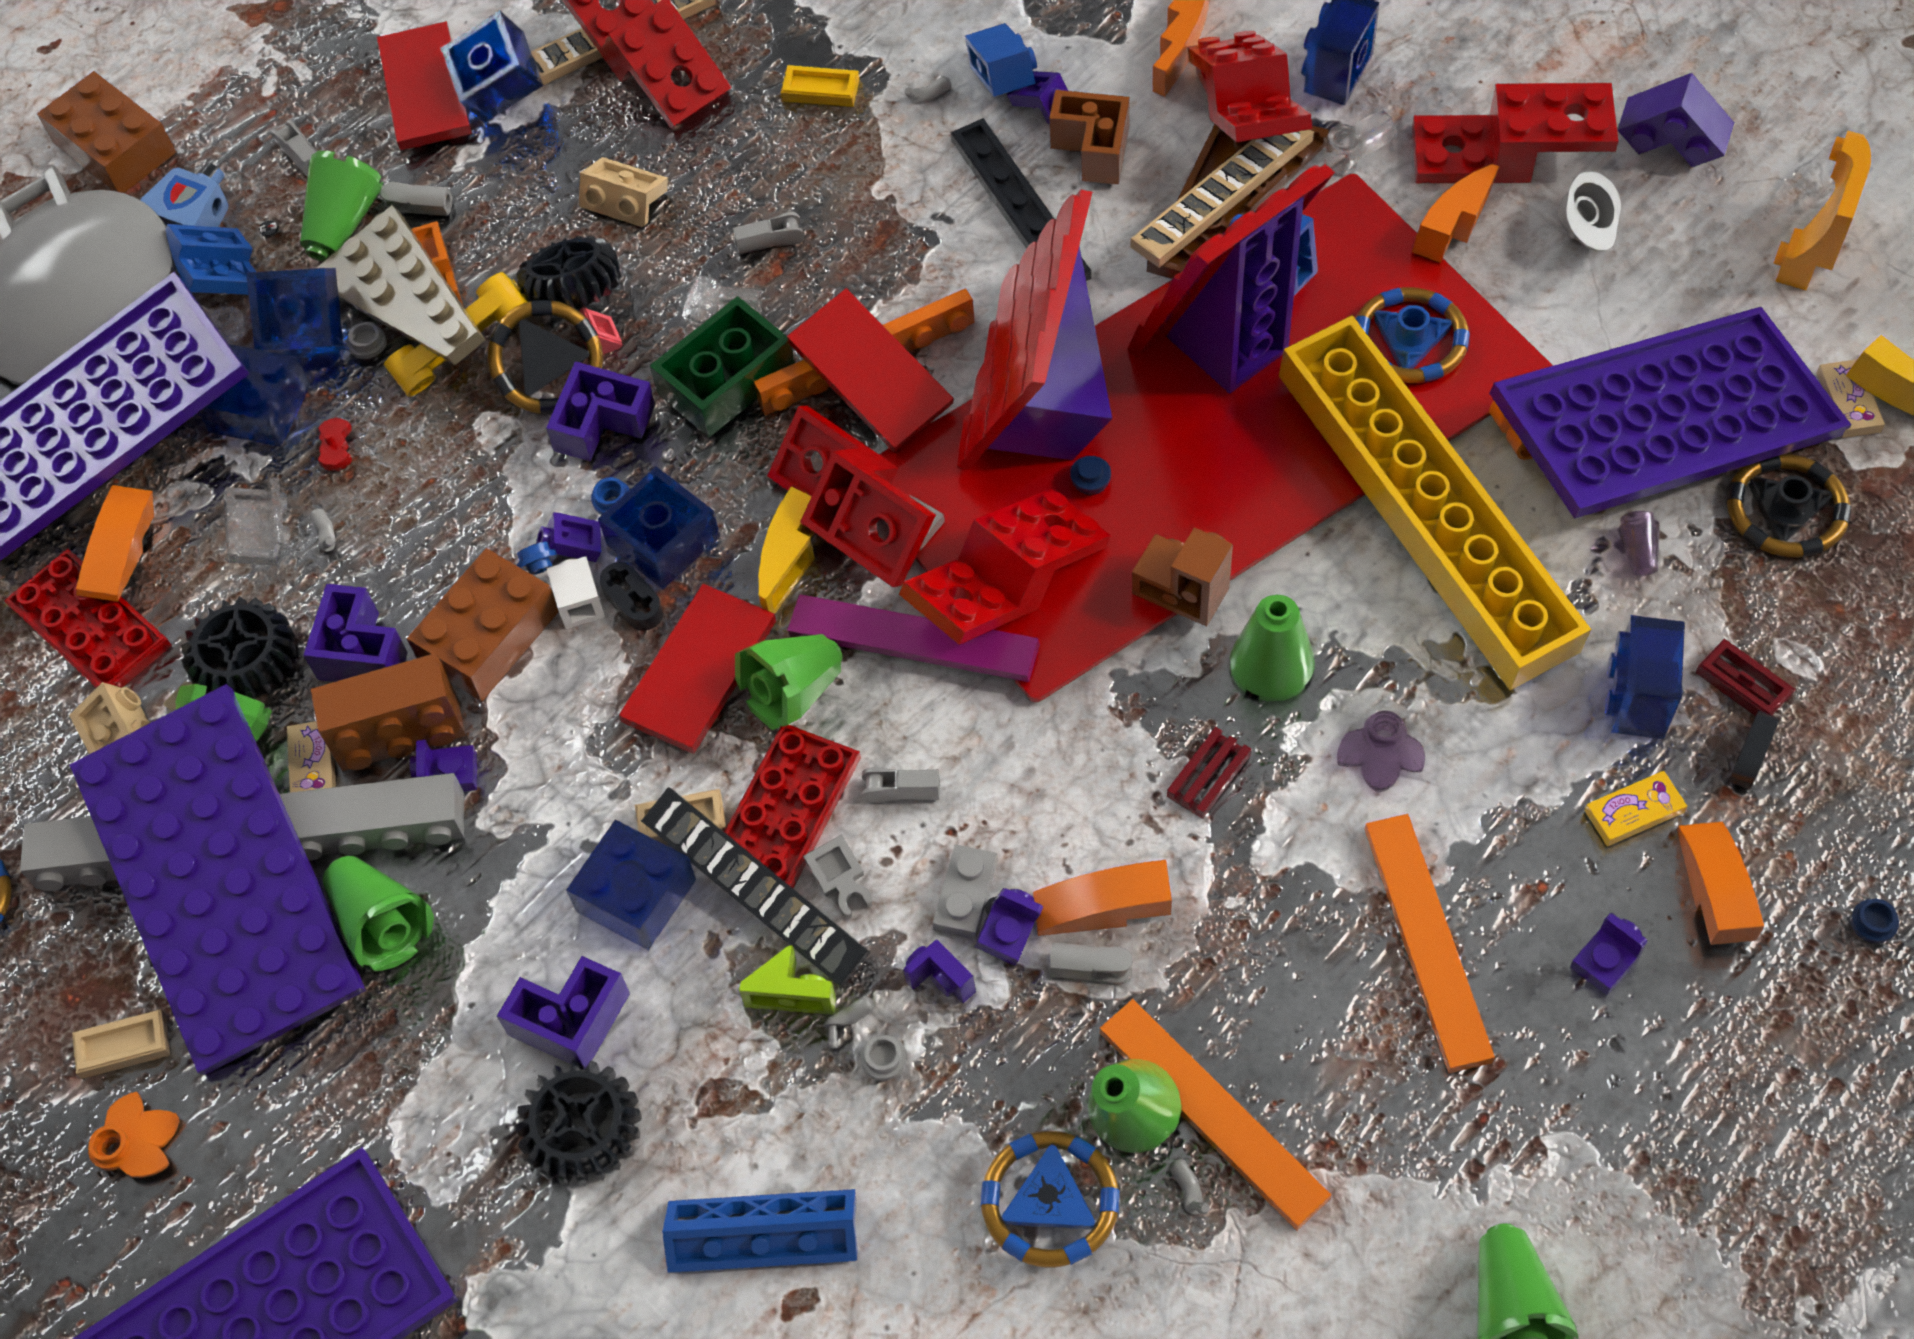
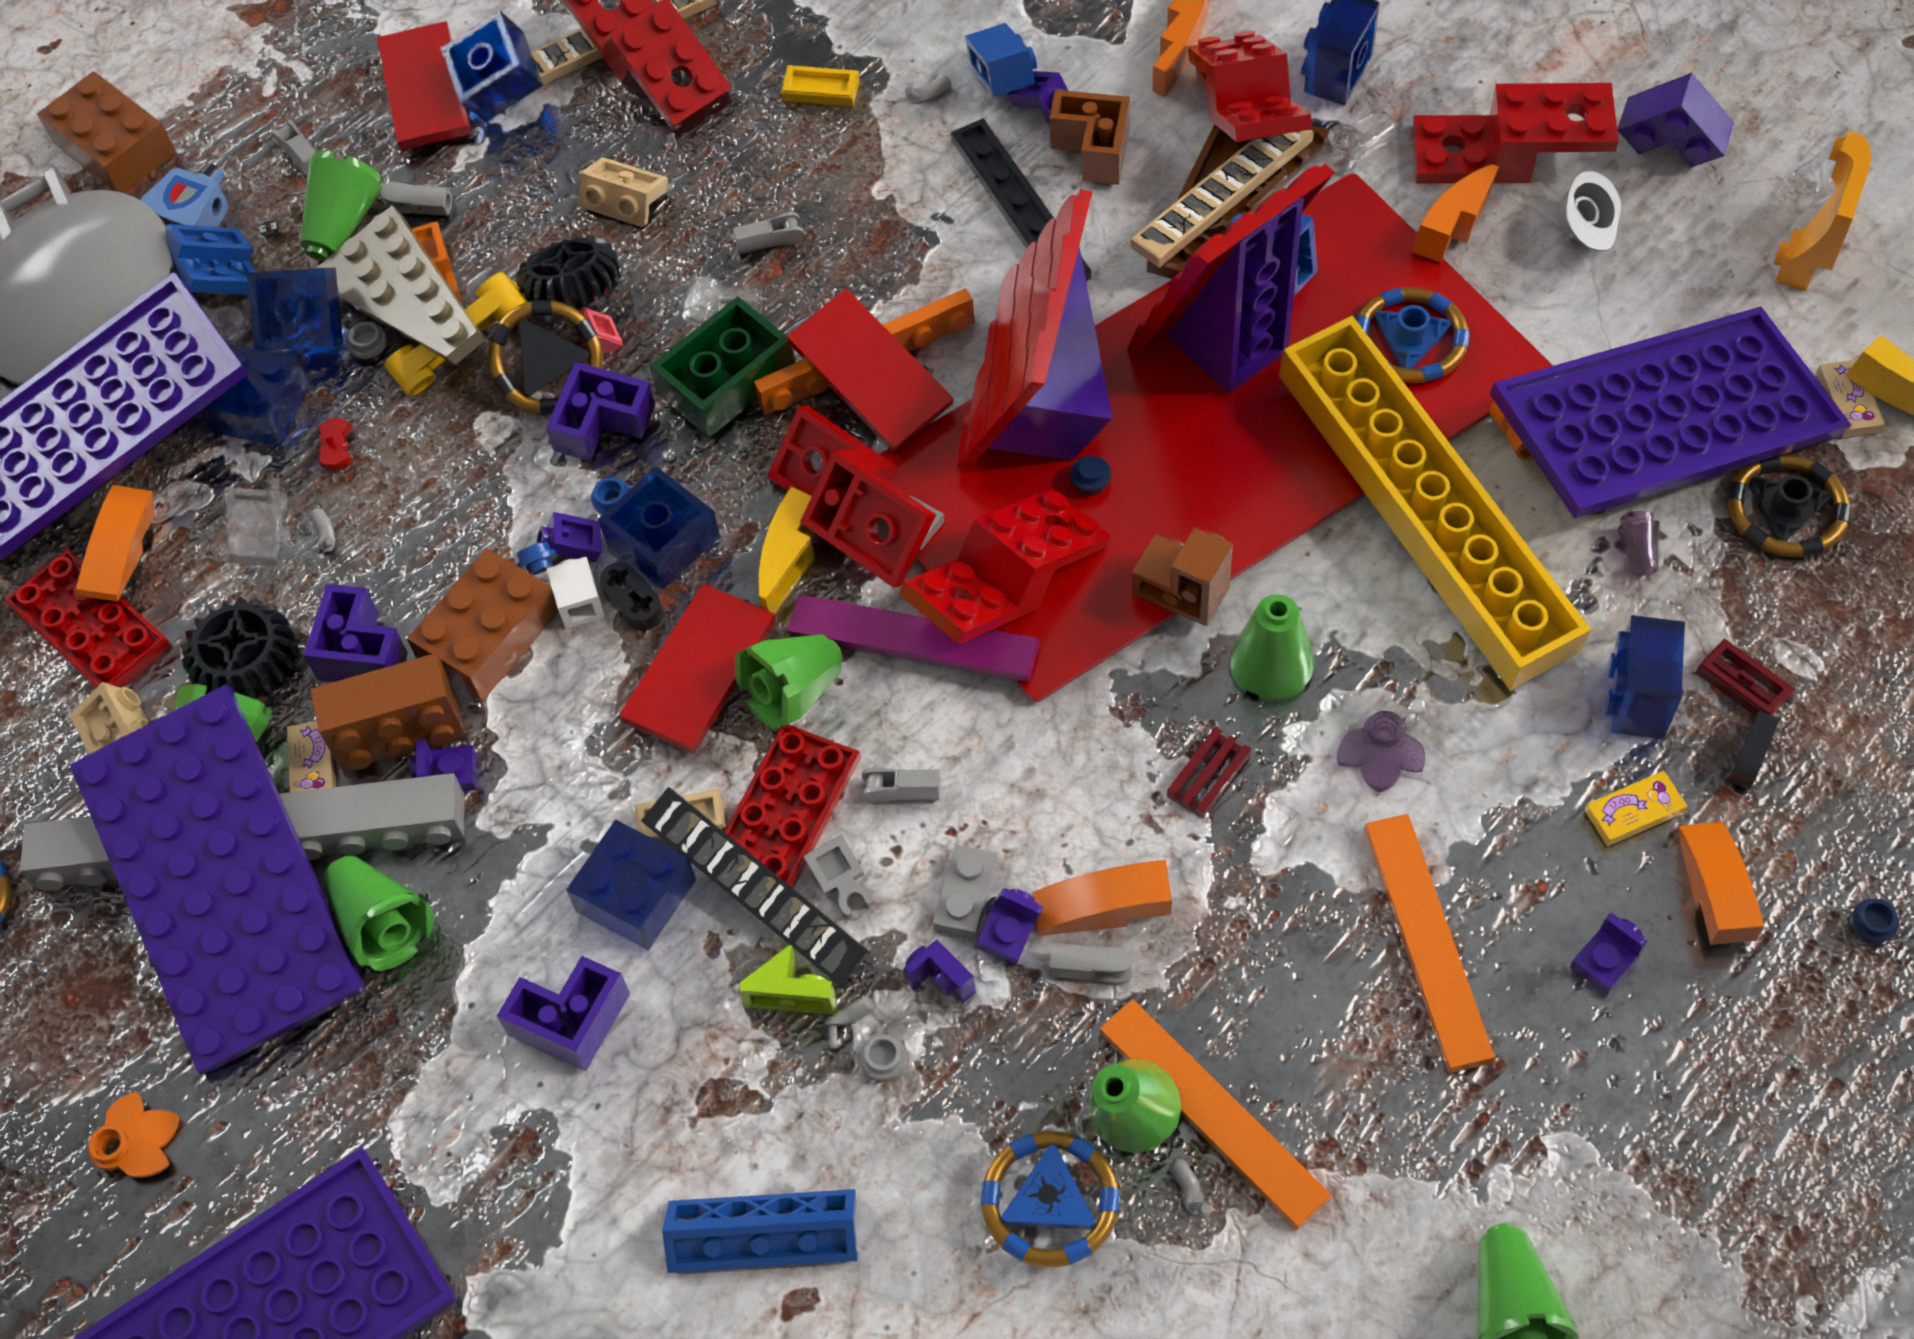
tan tile [72,1009,171,1079] -> none
black gear [515,1060,642,1186] -> none

